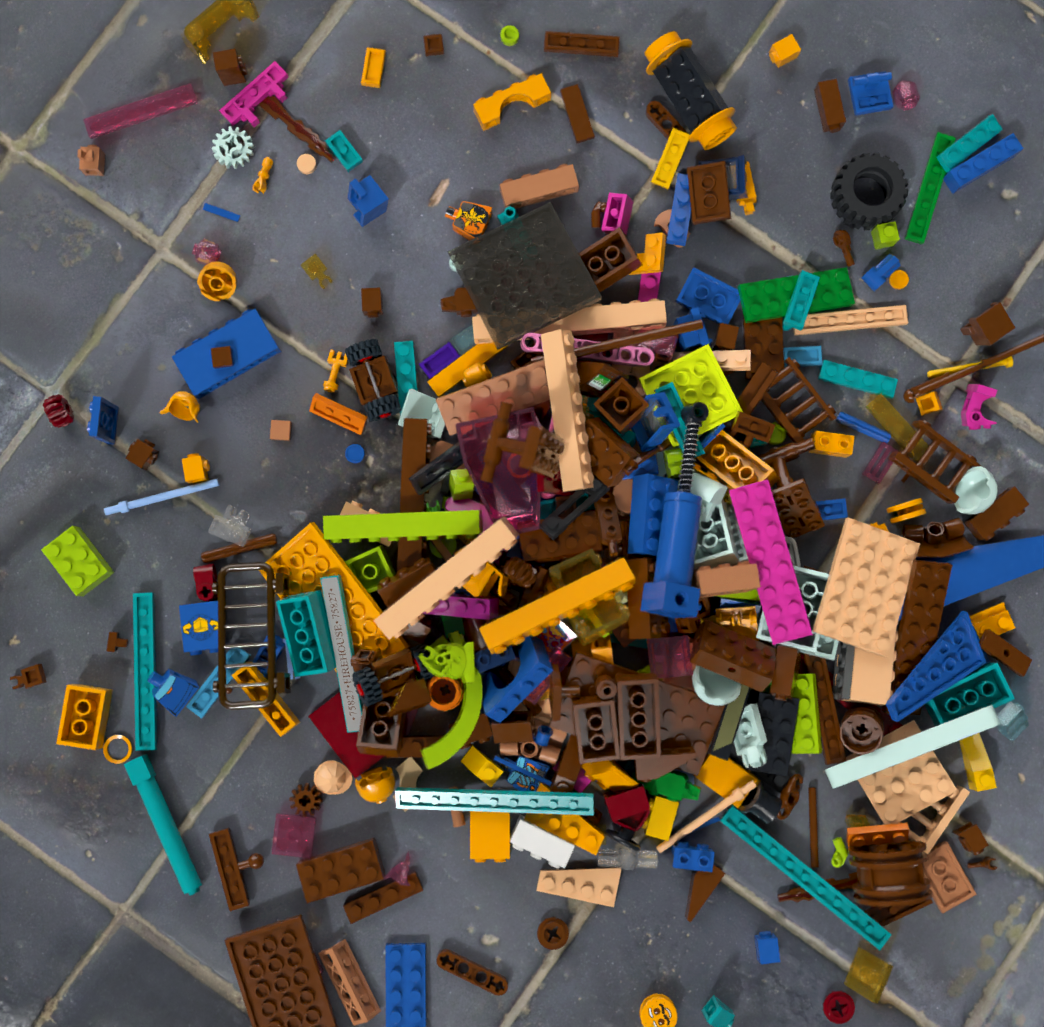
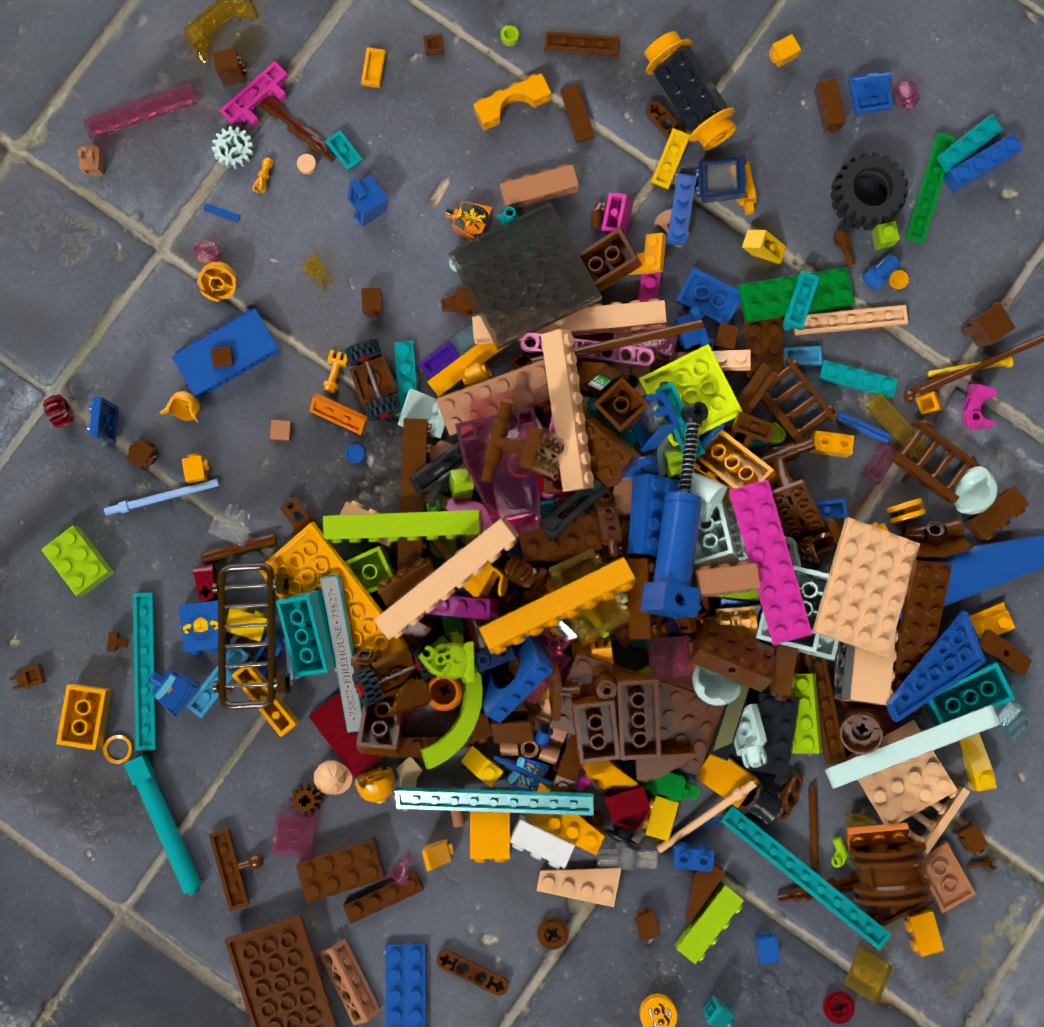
reddish brown piece [623,439,671,476] -> none
reddish brown tile [687,161,732,225] -> none
none -> yellow brick [226,608,267,642]
none -> reddish brown piece [280,497,317,535]
none -> light orange slope [422,839,455,871]
none -> reddish brown window [634,907,661,943]
none -> lime brick [674,882,744,964]
none -> yellow slope [742,230,786,264]
none -> reddish brown tile [796,516,841,563]
none -> light orange brick [904,907,944,957]

